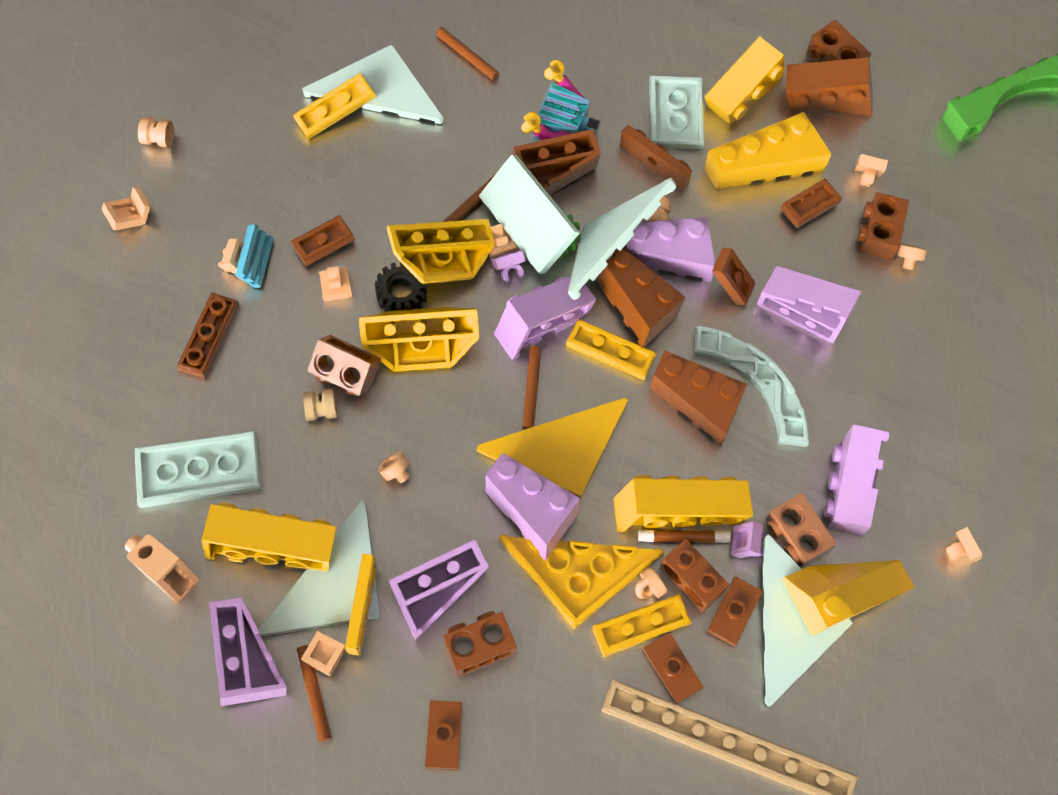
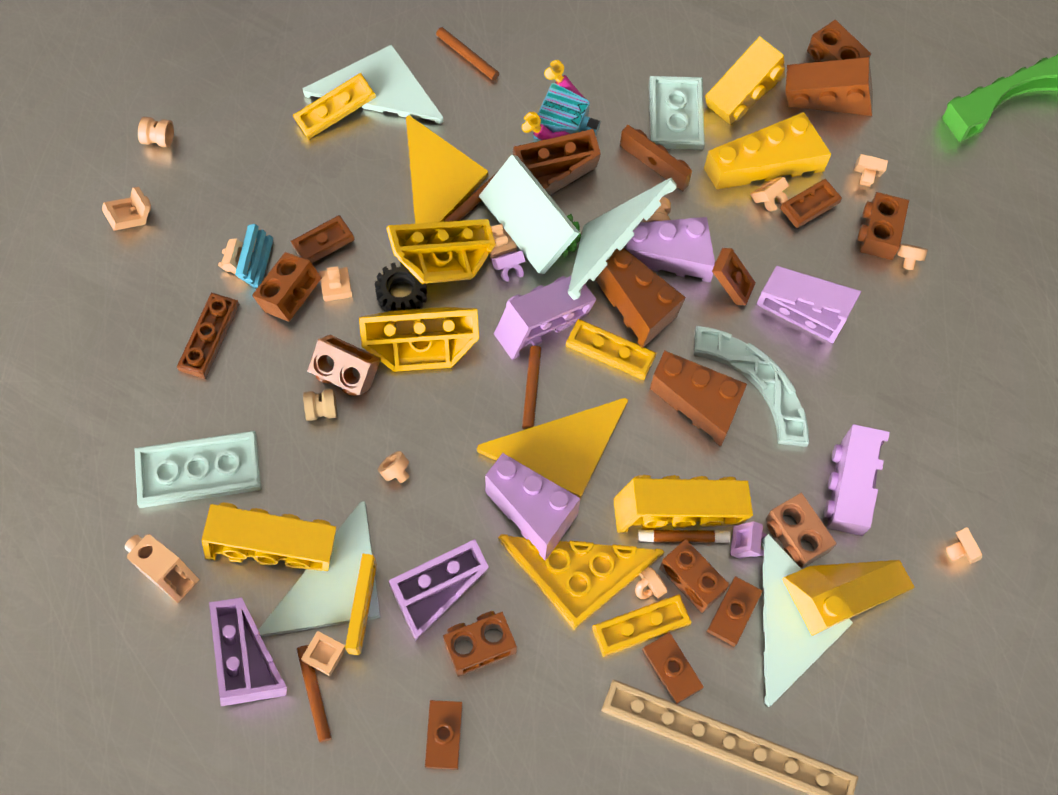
none -> dark orange brick [252,252,322,322]
none -> yellow tile [406,115,489,224]
none -> light nougat tile [750,177,789,211]

